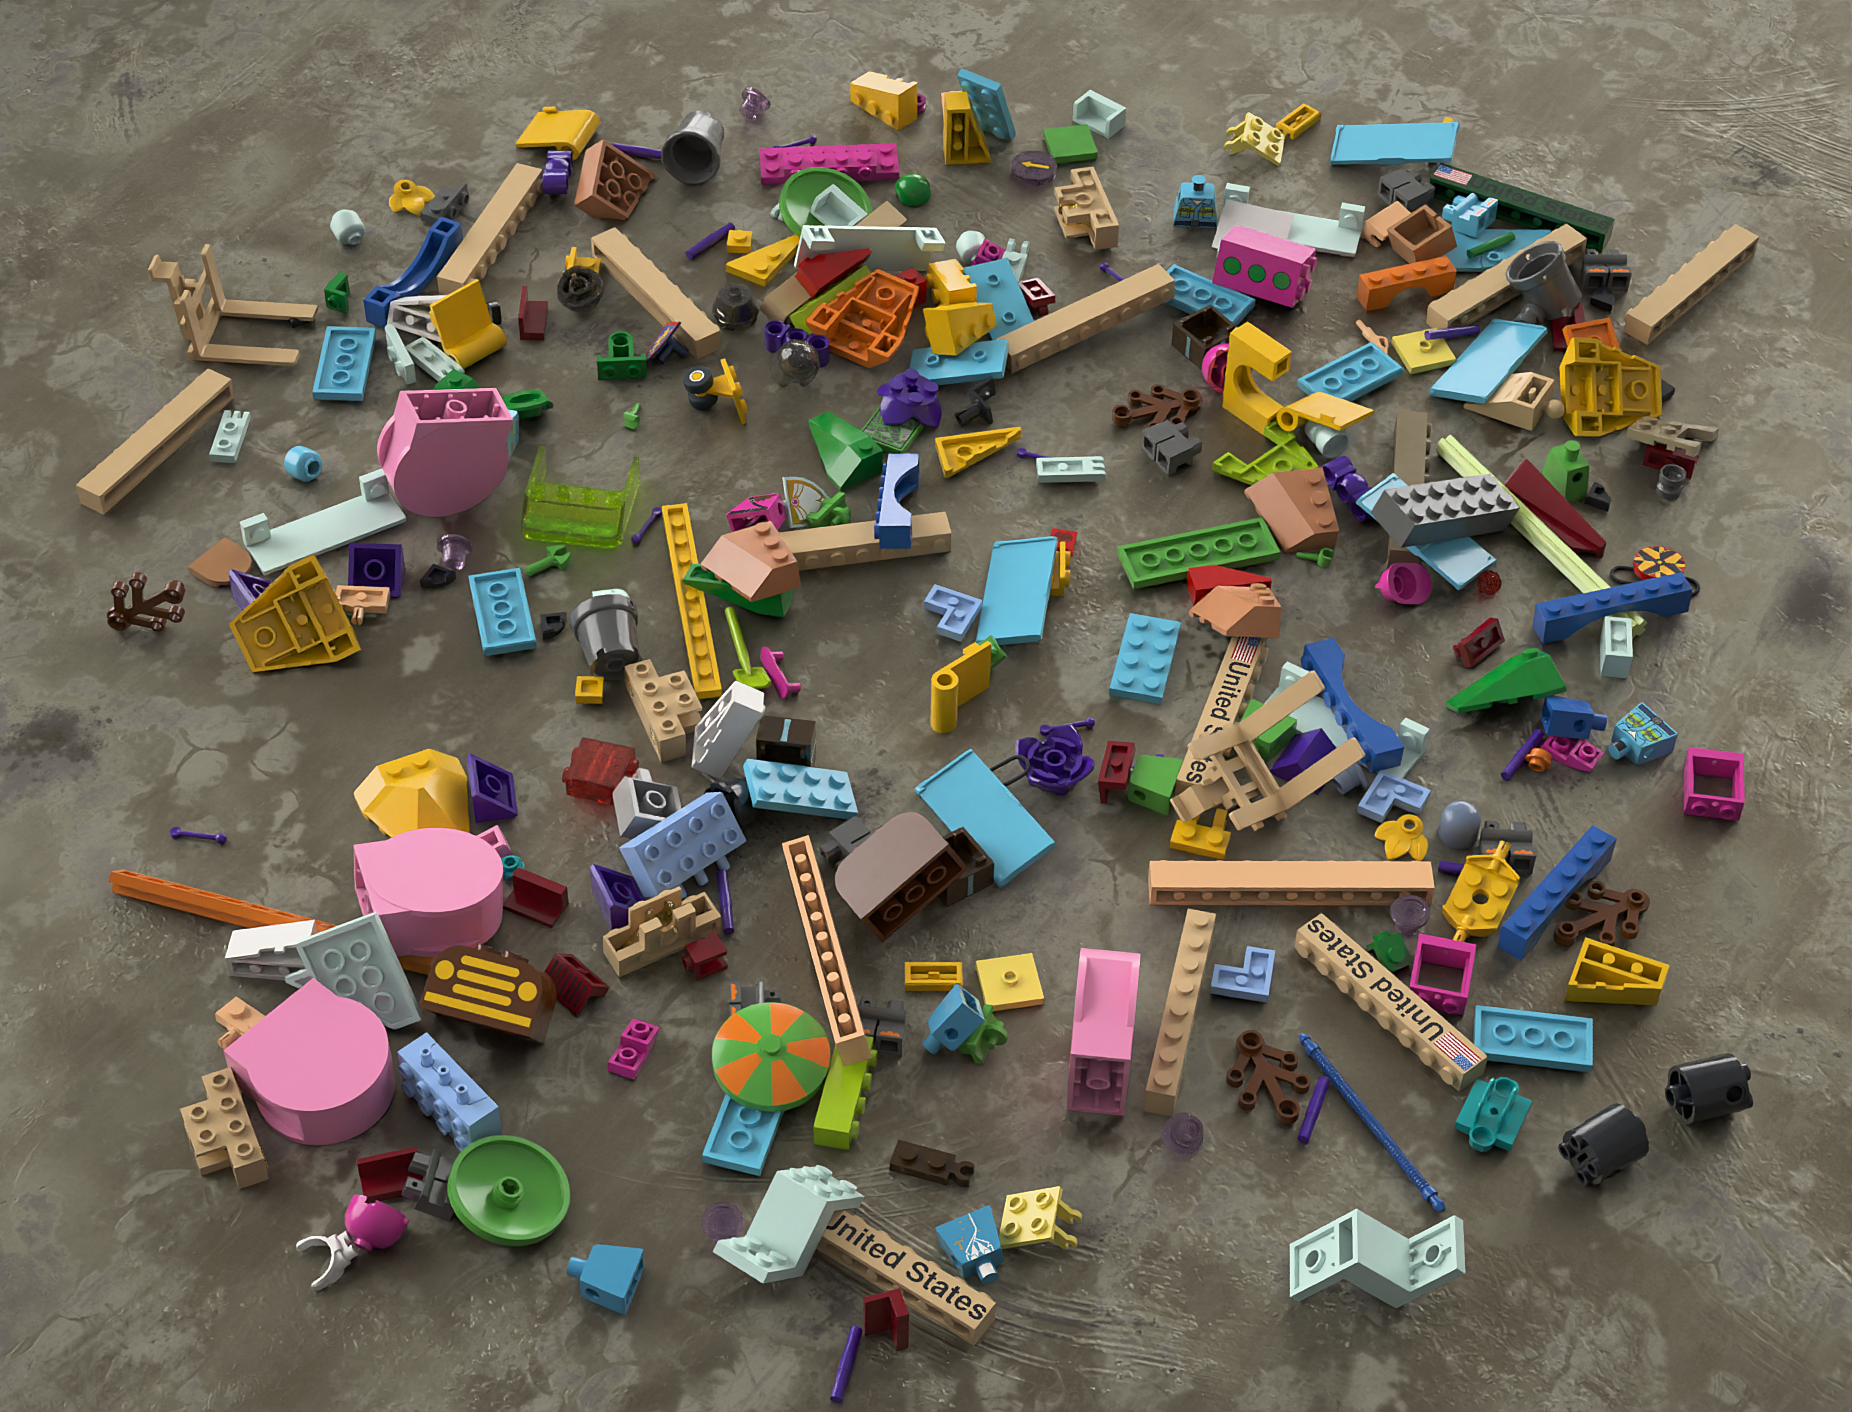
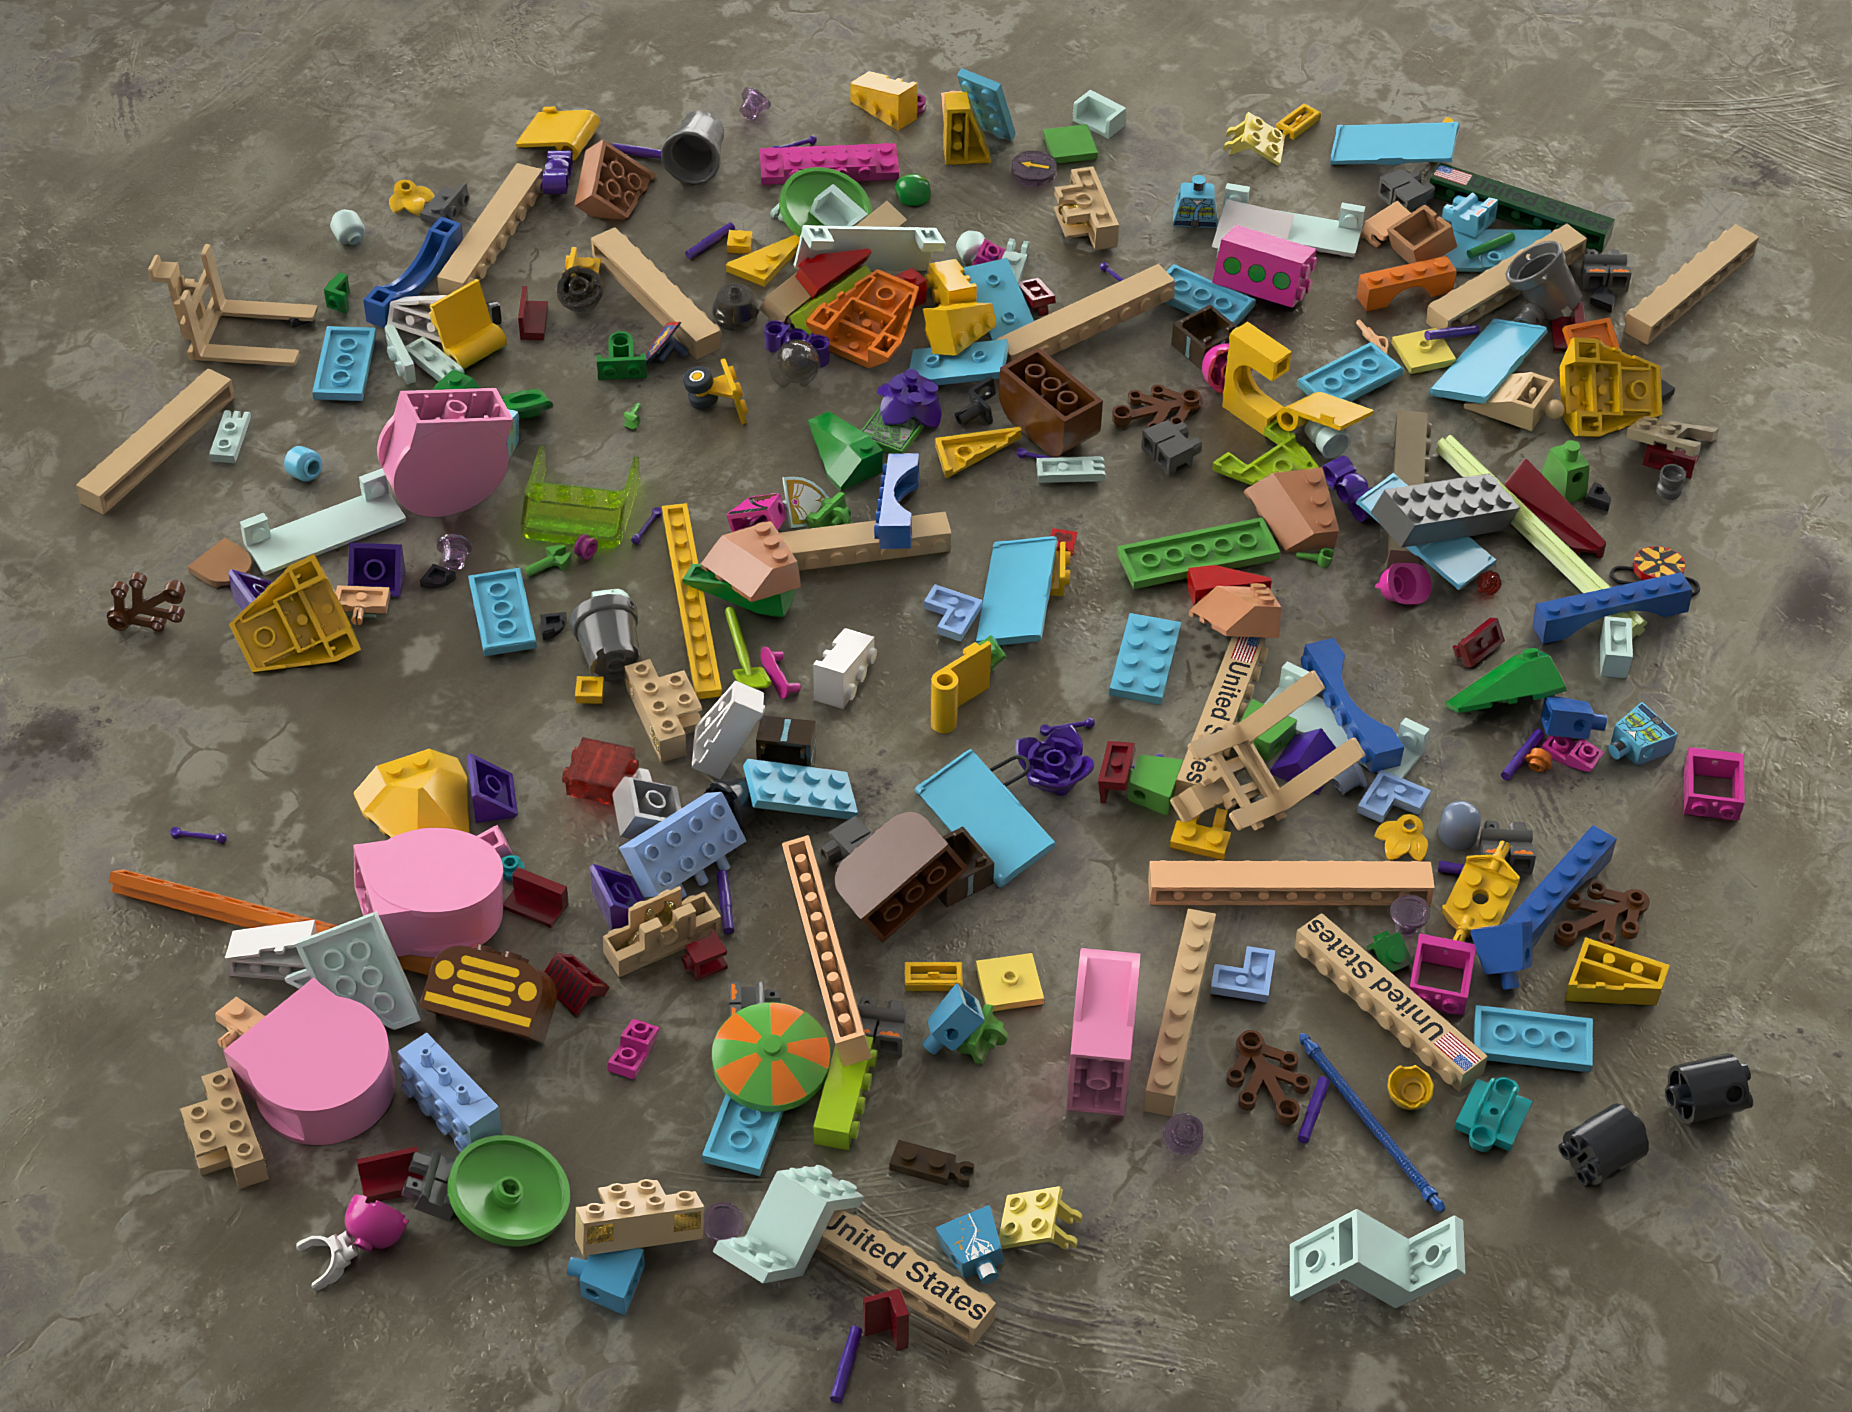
none -> magenta bush [574,534,598,560]
none -> tan piece [575,1179,704,1256]
none -> white wedge [813,628,877,709]
none -> reddish brown brick [999,347,1103,457]
none -> yellow hair [1387,1065,1434,1110]
none -> blue torso [1470,920,1532,989]

